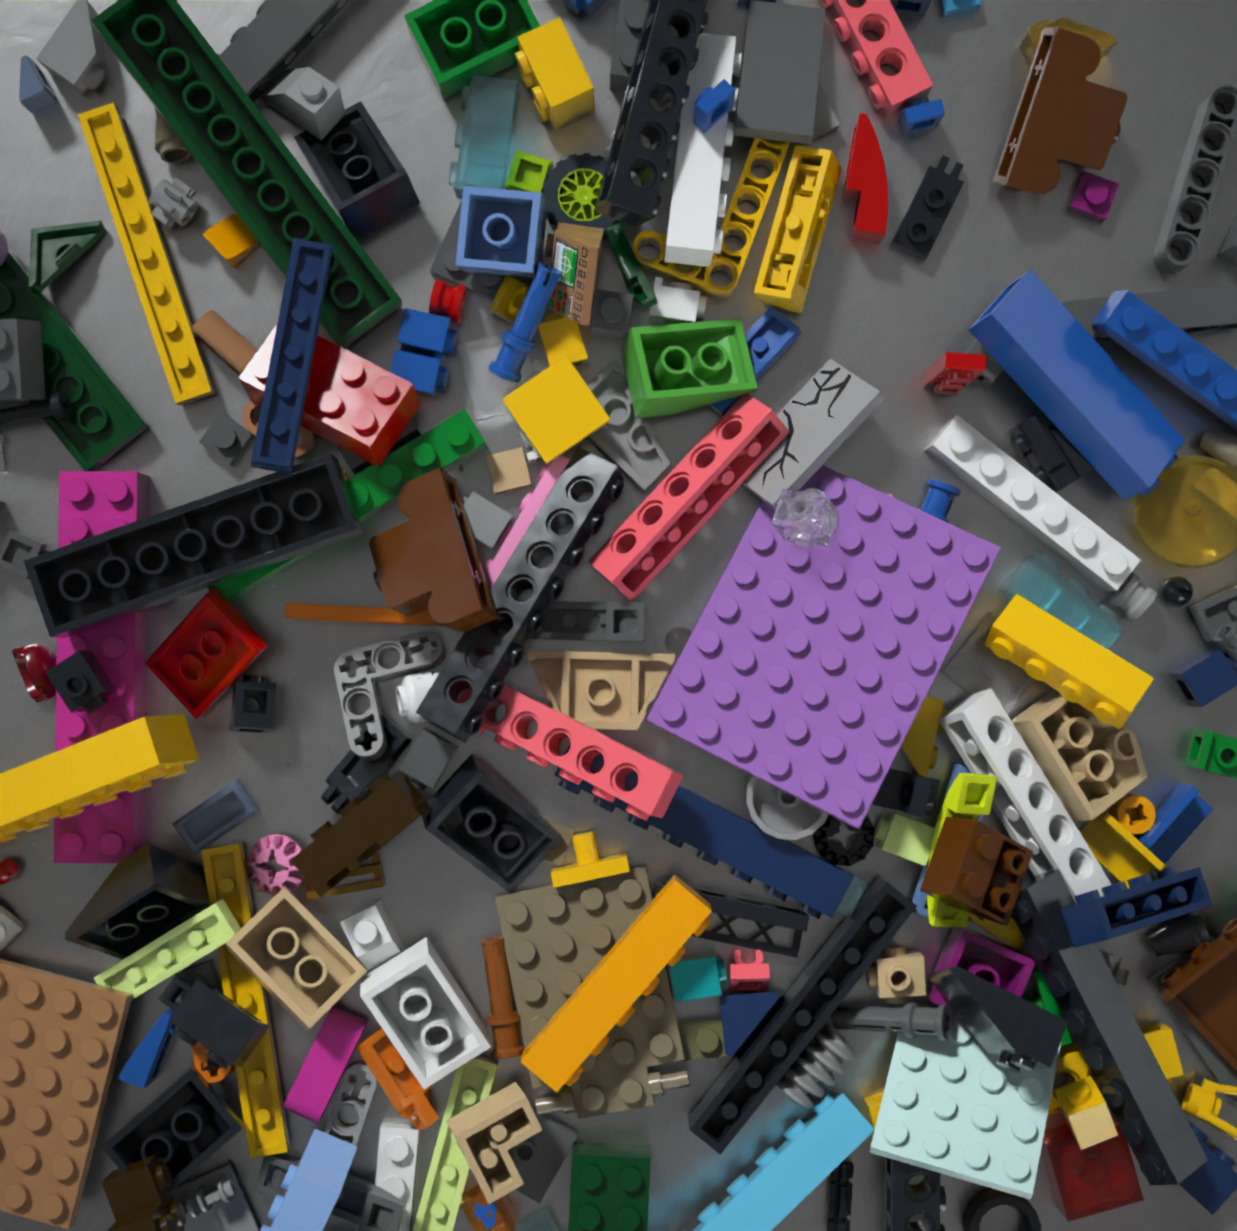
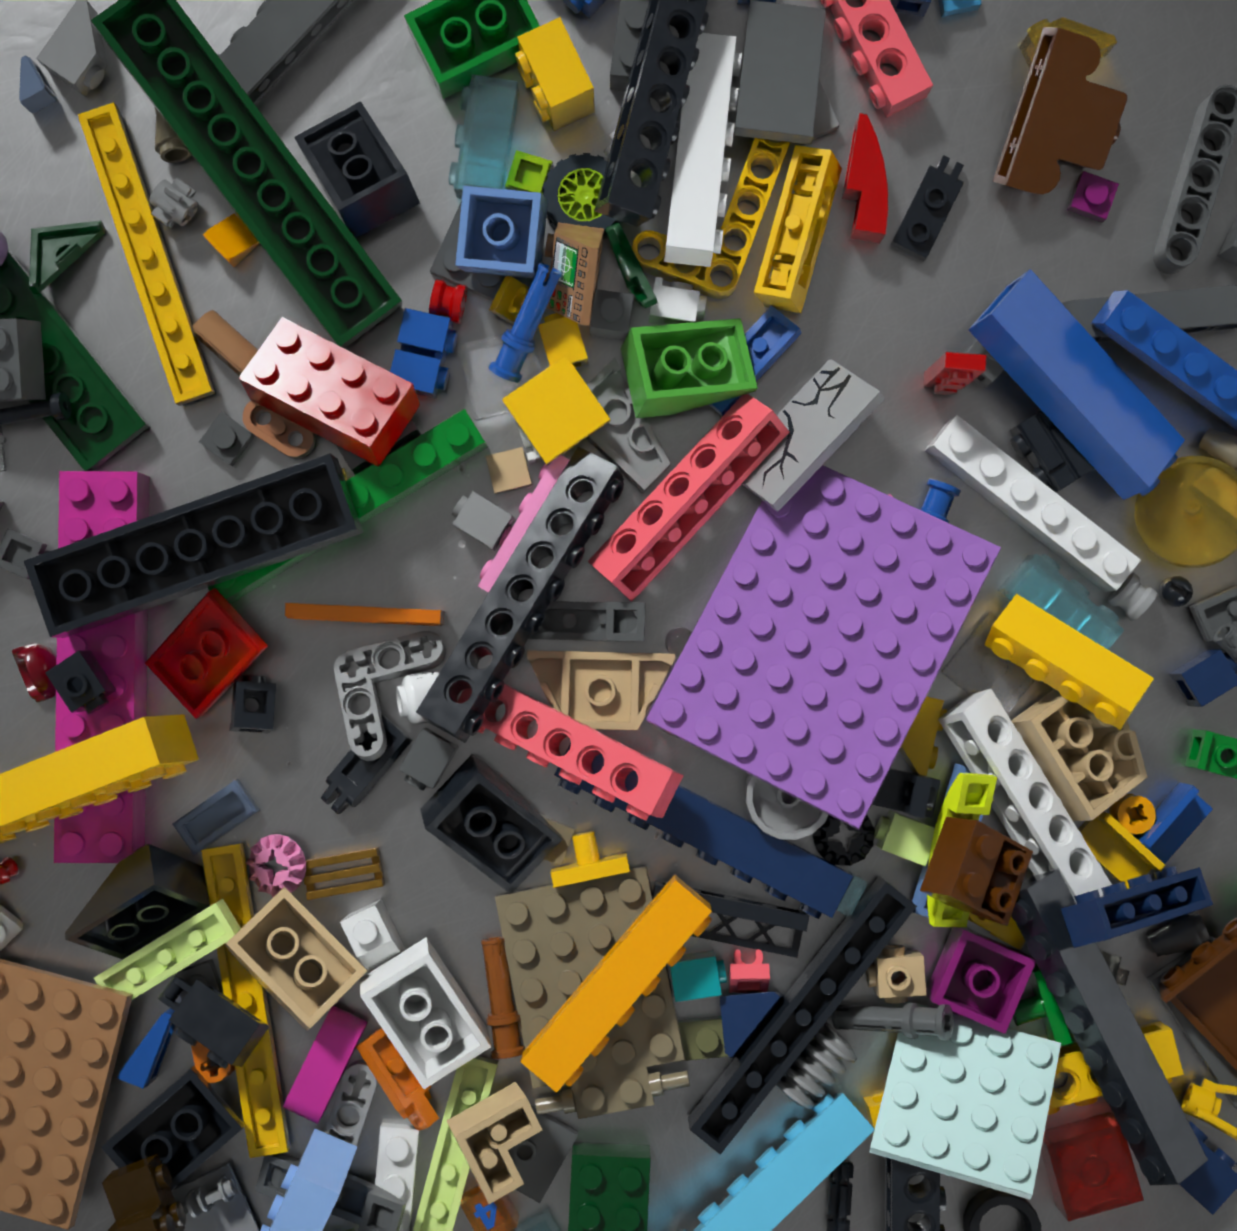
dark blue tile [251,238,334,474] -> none
light grey slope [261,67,345,140] -> none
dark brown wedge [291,771,431,897] -> none
reddish brown brick [369,468,498,632] -> none
blue plate [693,79,735,133] -> none
clear brick [771,488,839,549] -> none
blue plate [898,98,945,135] -> none
black slope [930,966,1068,1073] -> none
yellow brick [1055,1076,1118,1150] -> none

